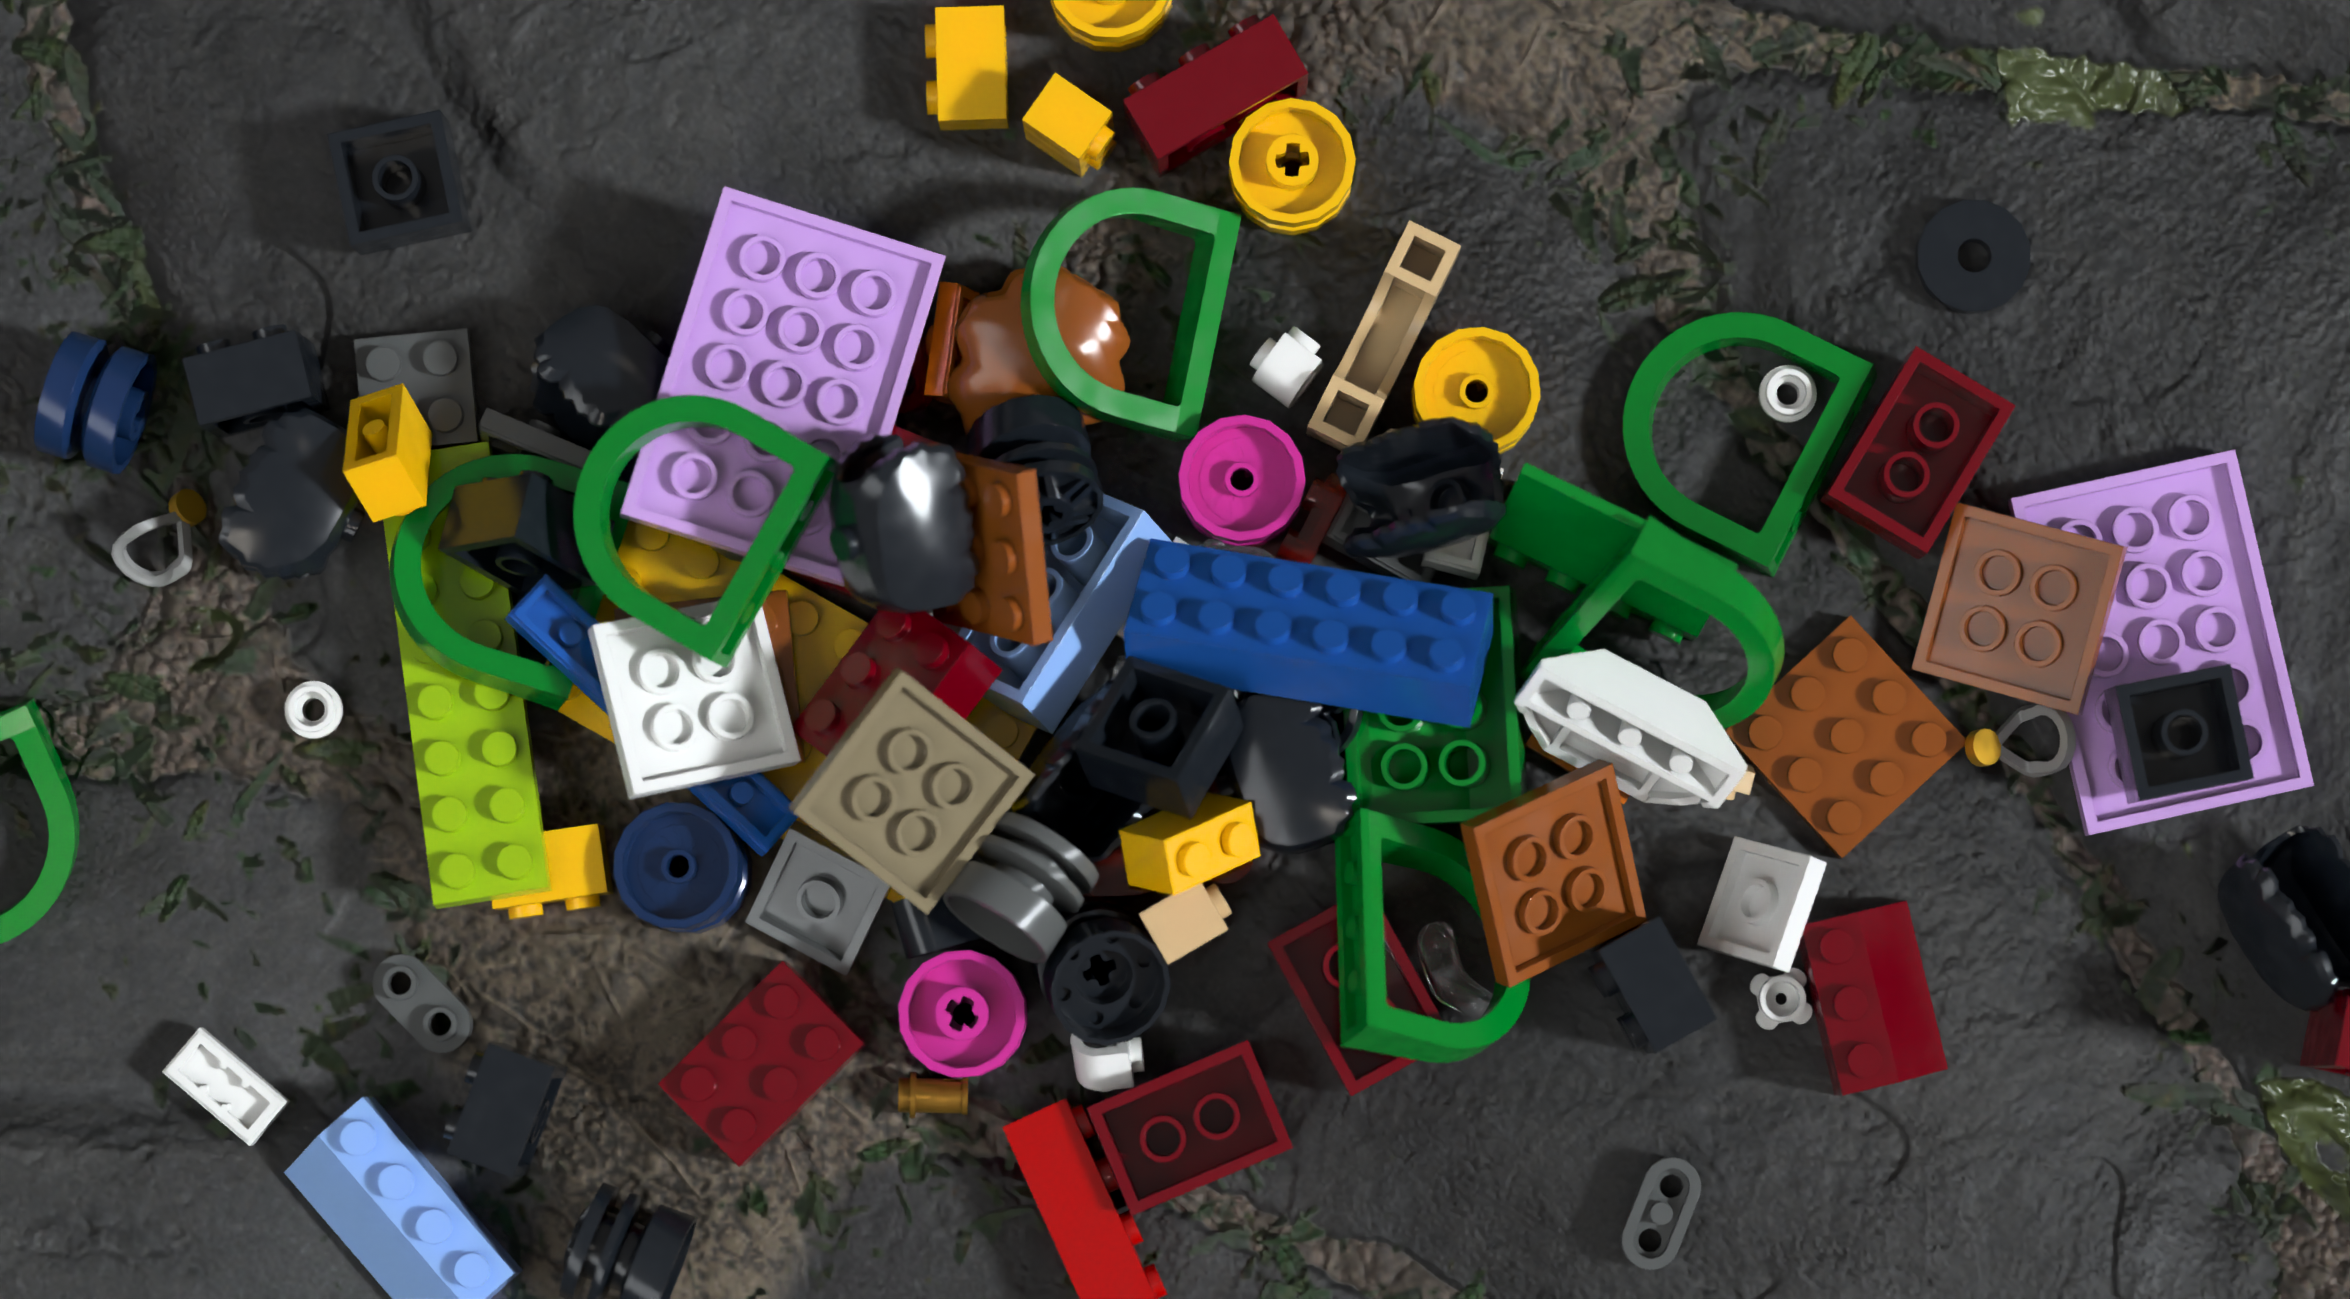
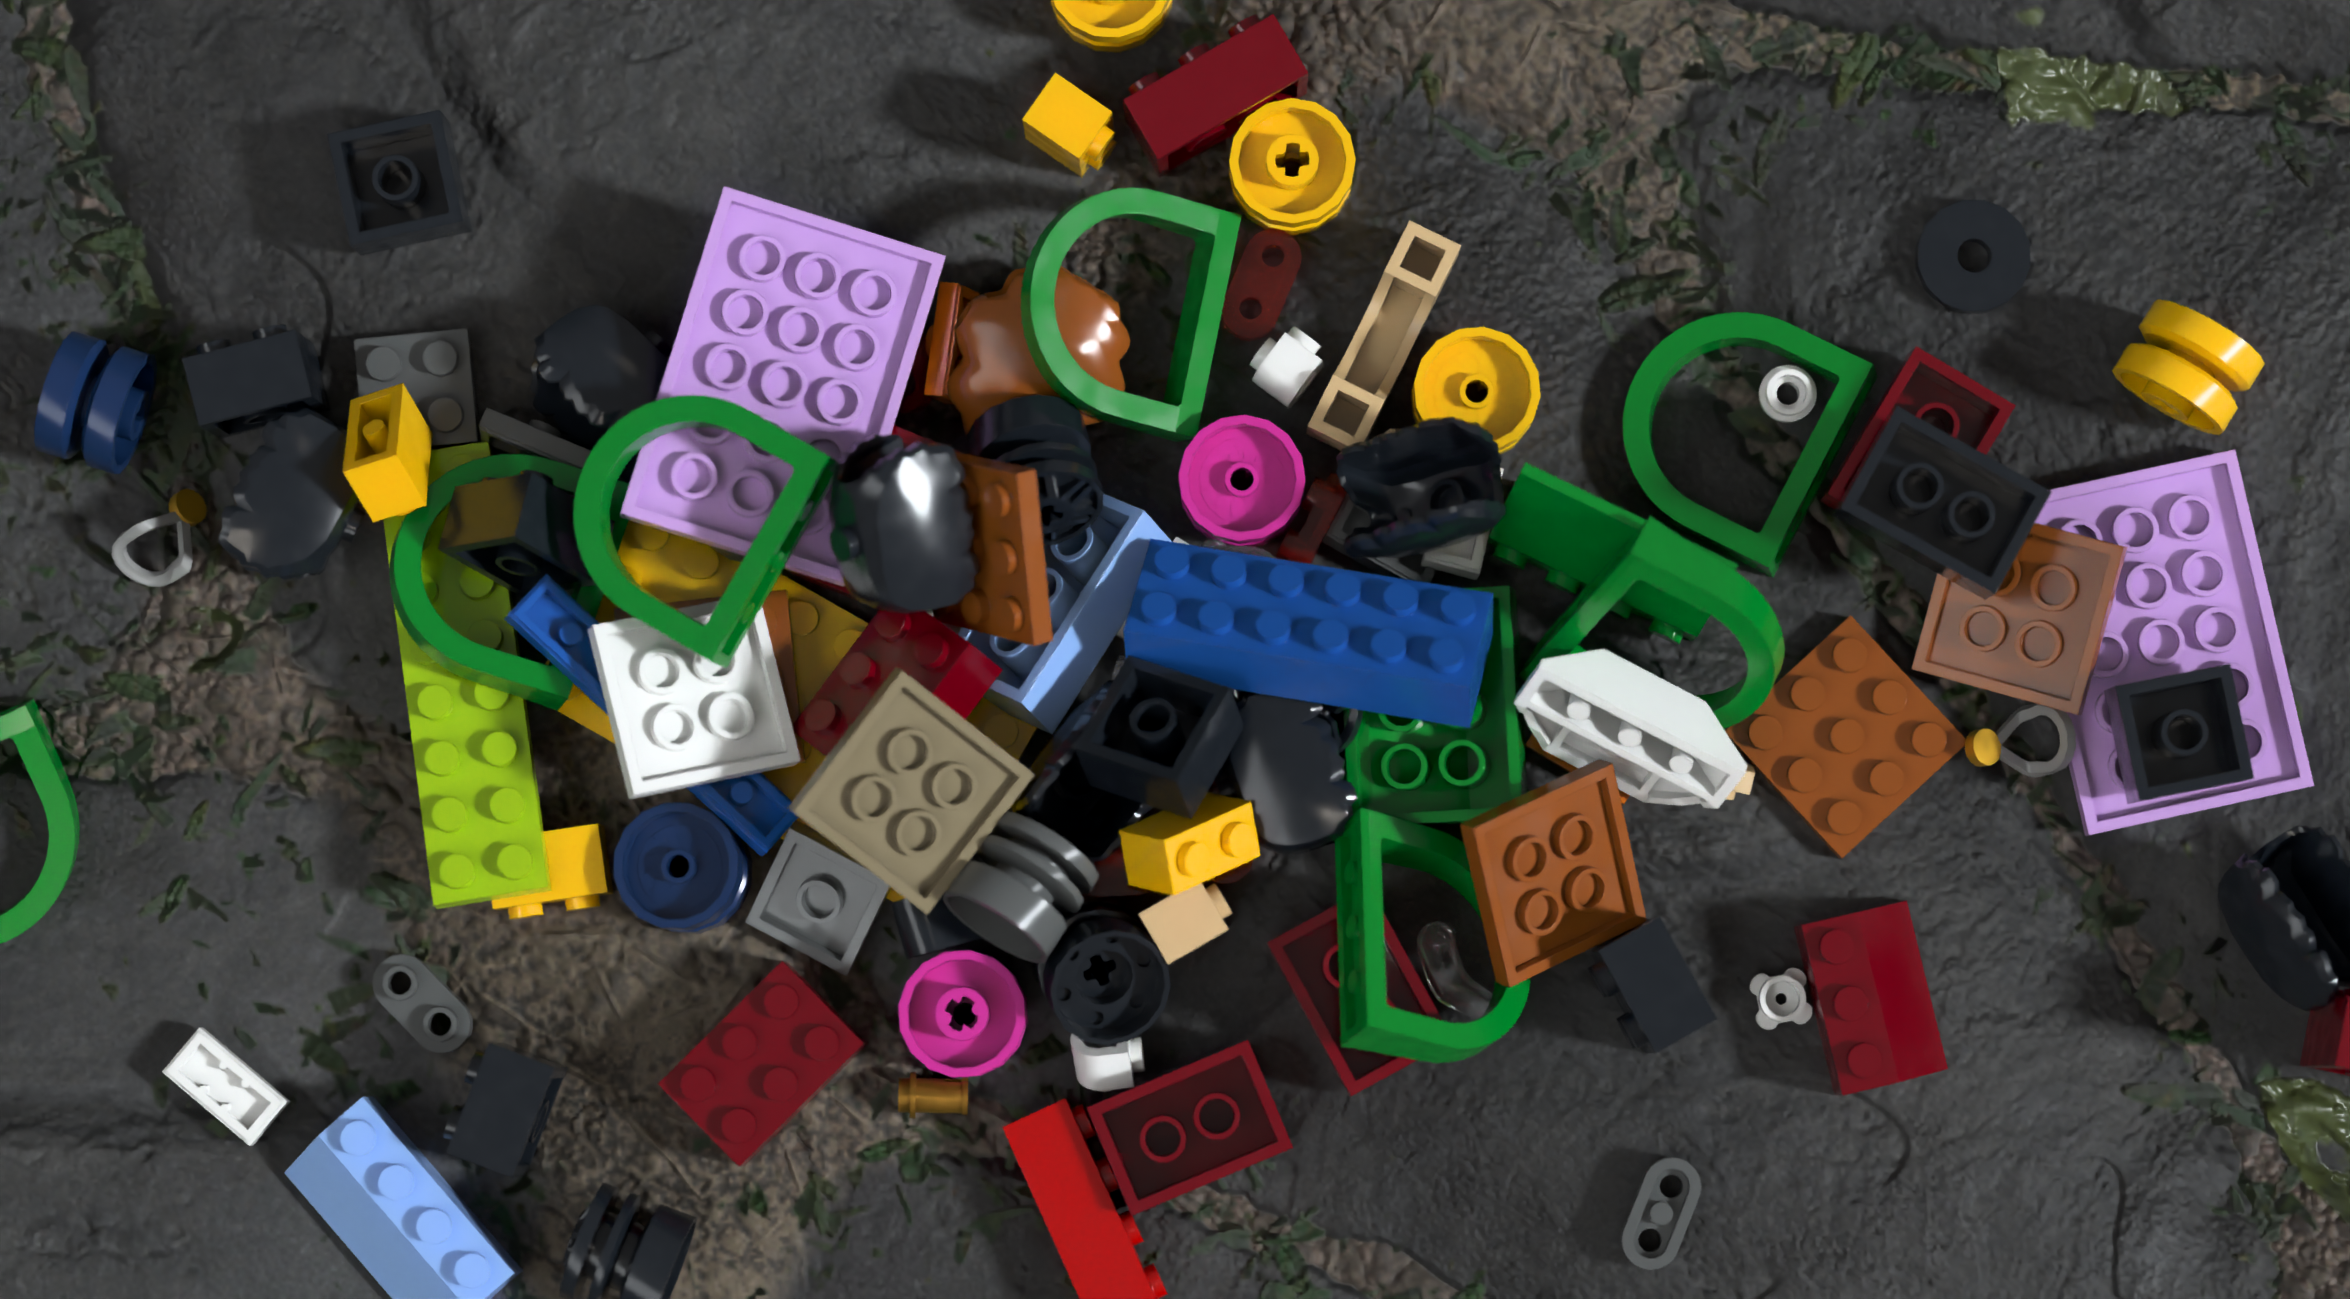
white plate [284,681,343,739] -> none
yellow brick [925,5,1009,130] -> none
white plate [1697,836,1827,973] -> none
none -> clear red plate [1222,229,1301,341]
none -> black brick [1832,406,2052,600]
none -> yellow wheel [2112,299,2265,435]

